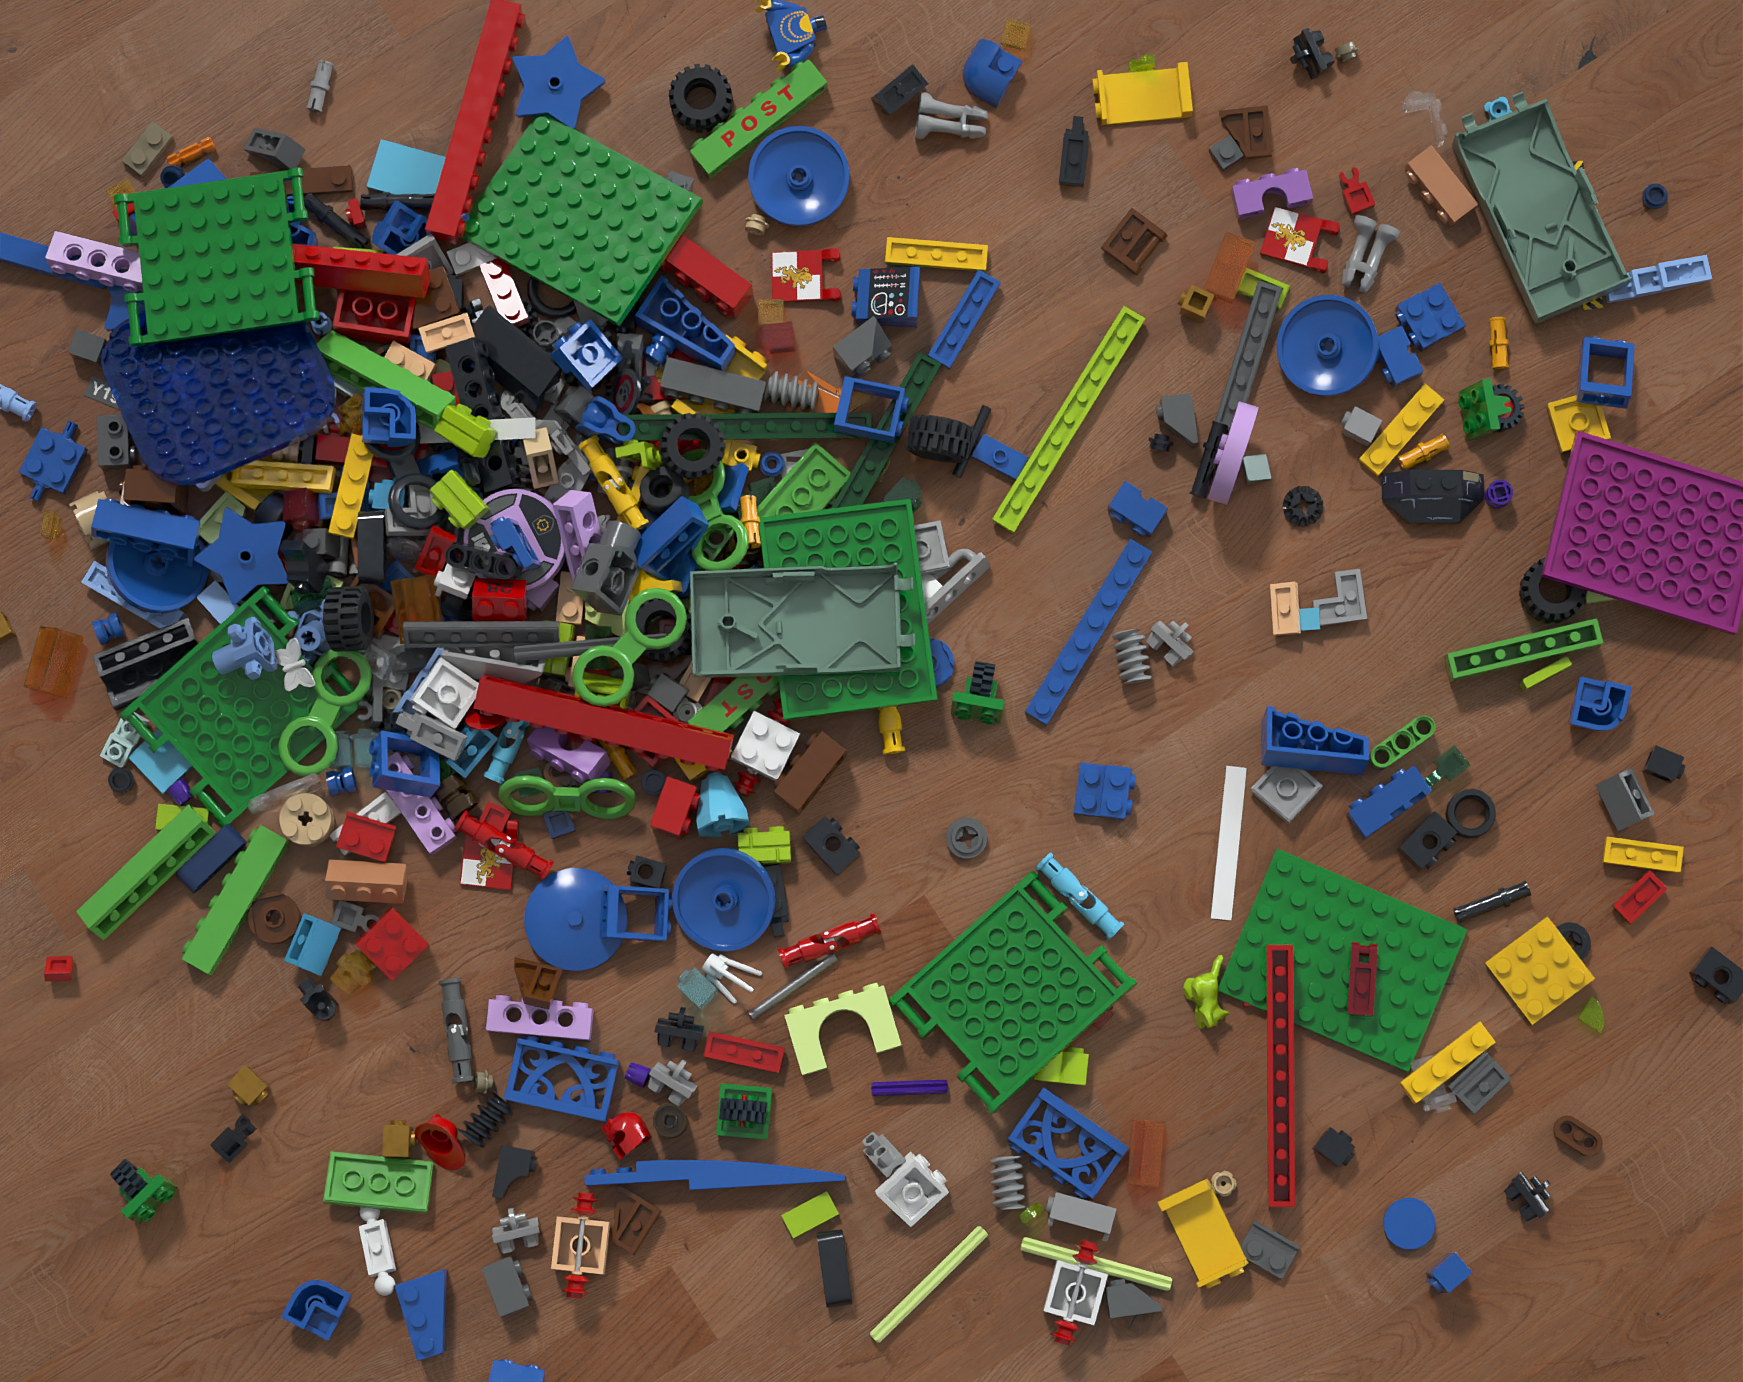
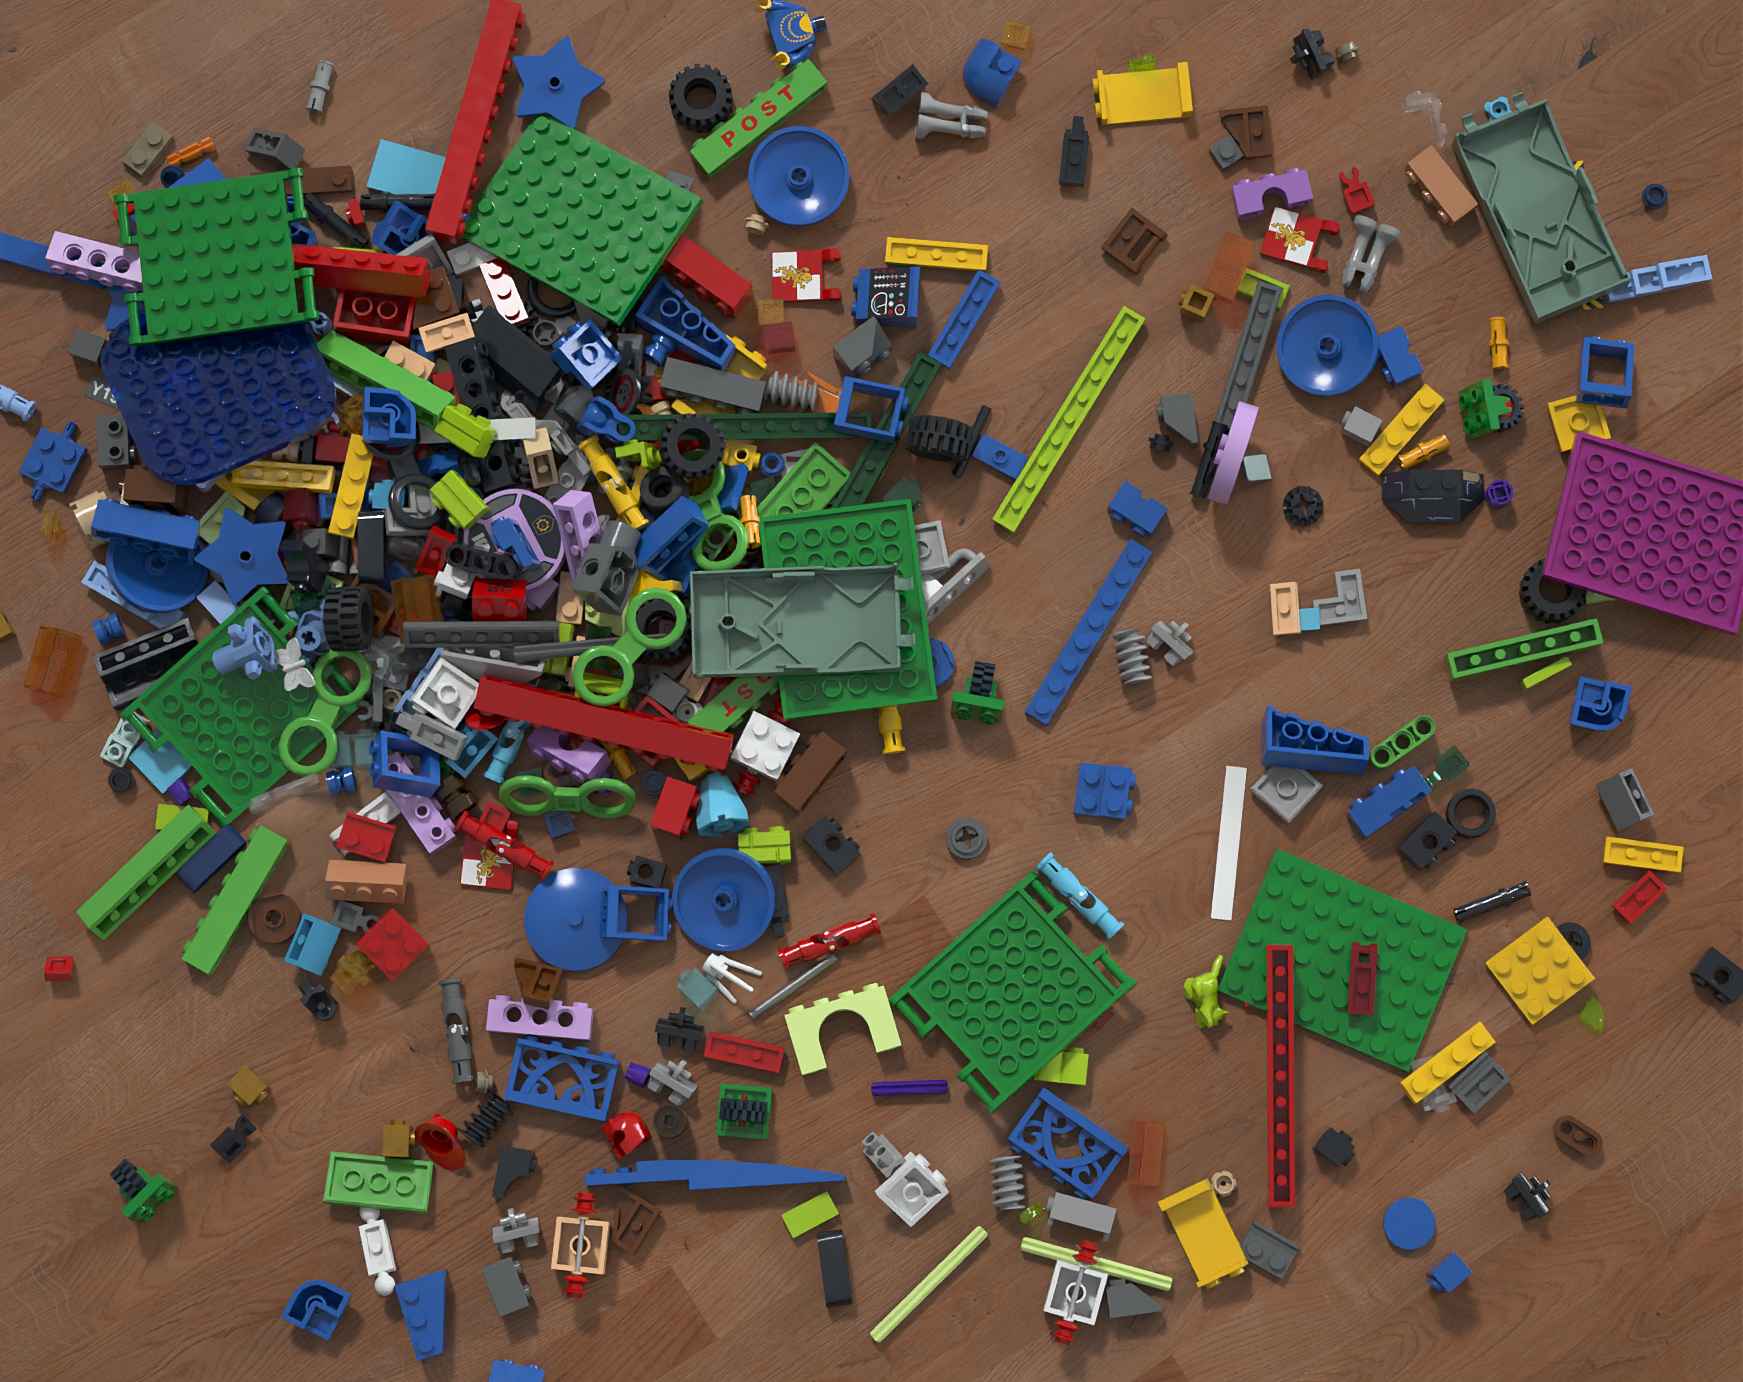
tan brick [279,793,335,847] -> none
blue plate [1395,282,1466,352] -> none
black brick [1642,745,1686,783] -> none

